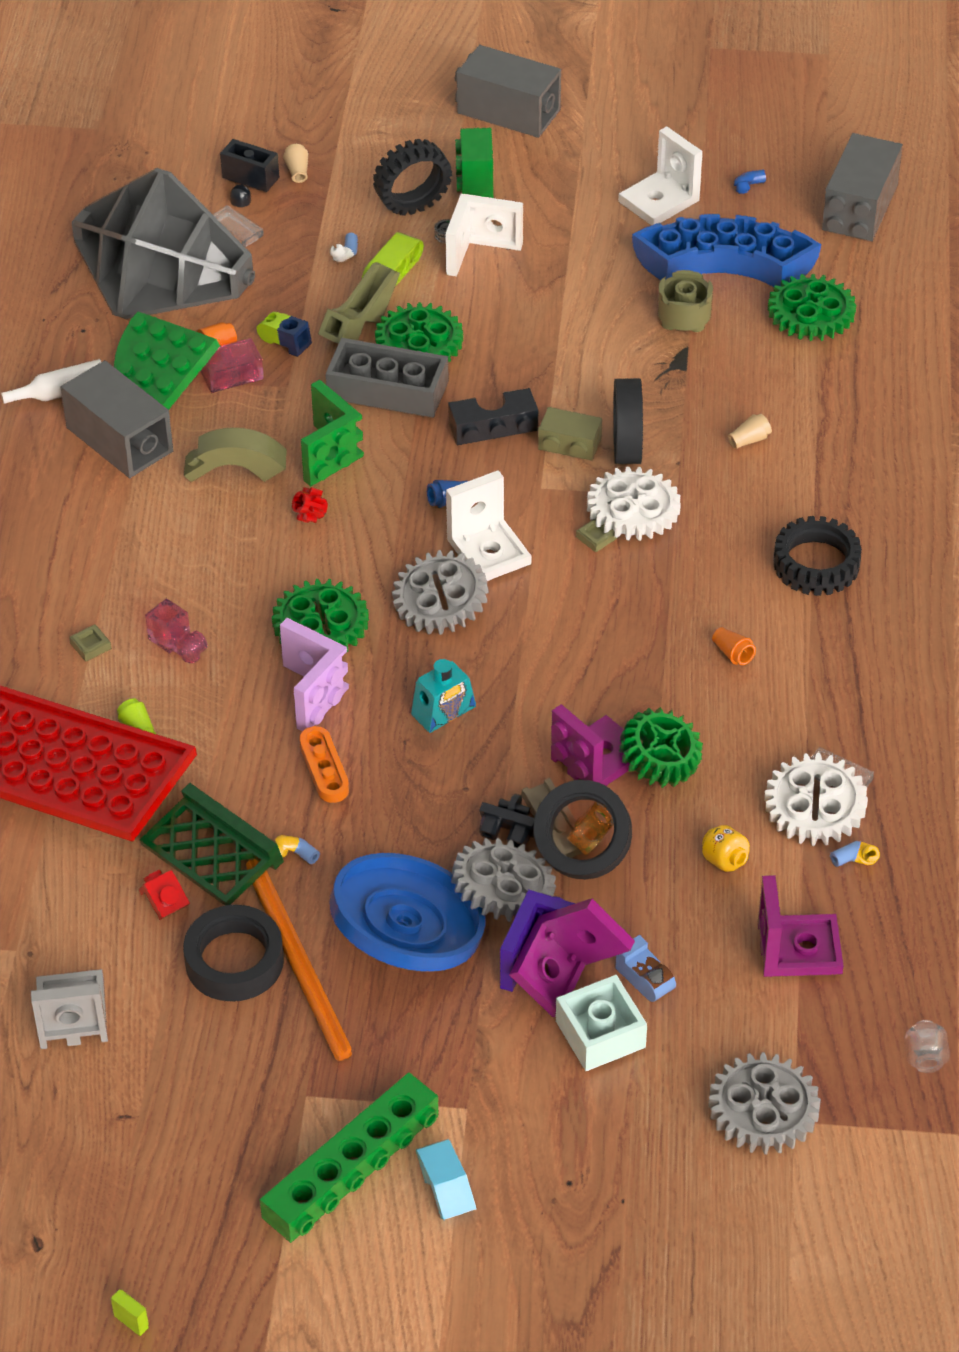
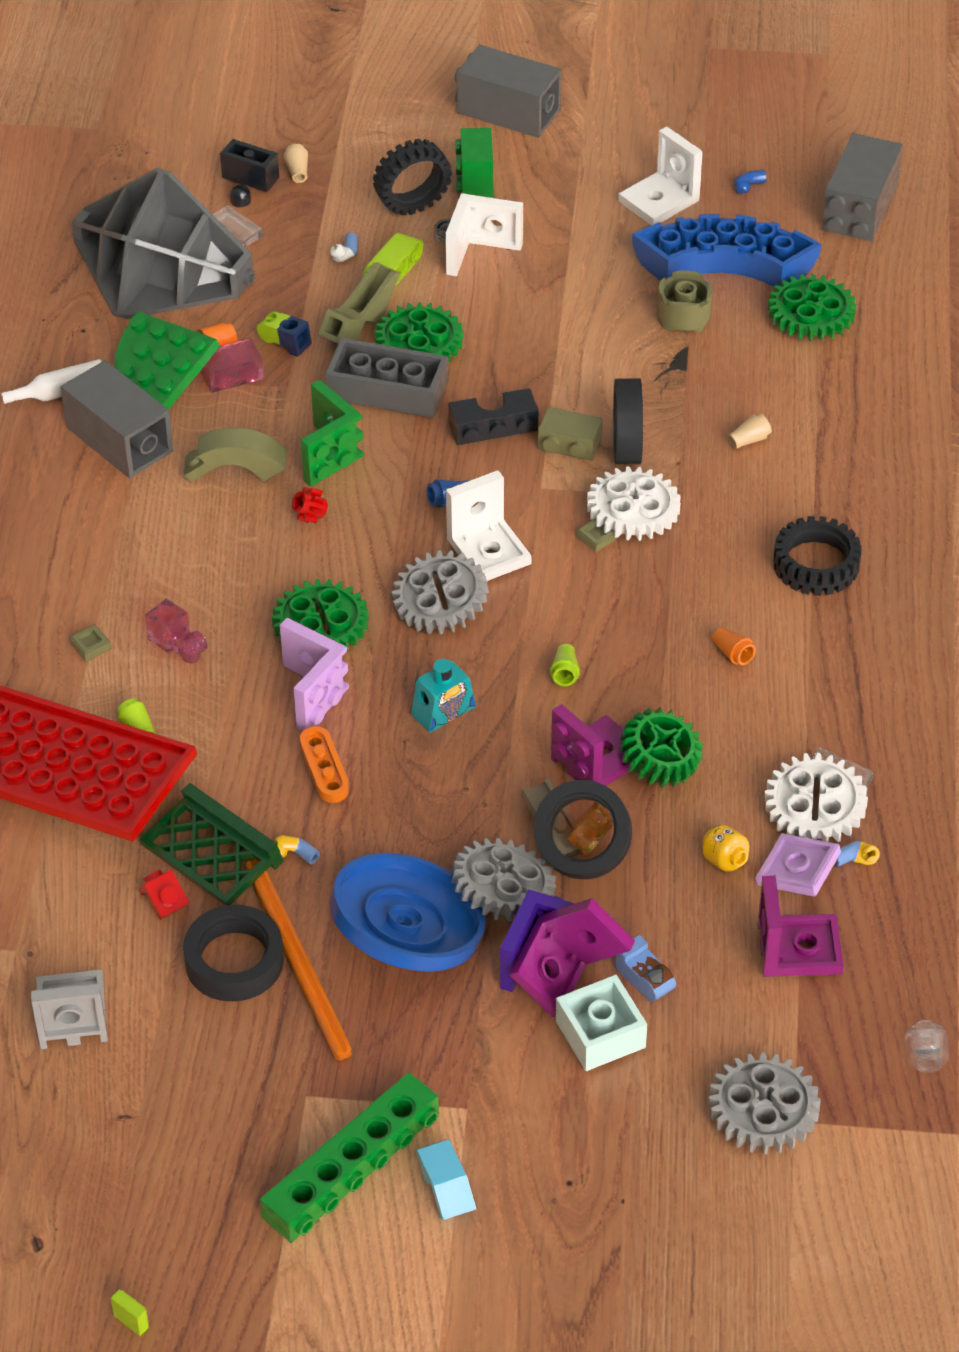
black hips [479,793,535,848] -> none
none -> lime cone [550,644,580,686]
none -> lavender tile [755,833,841,897]

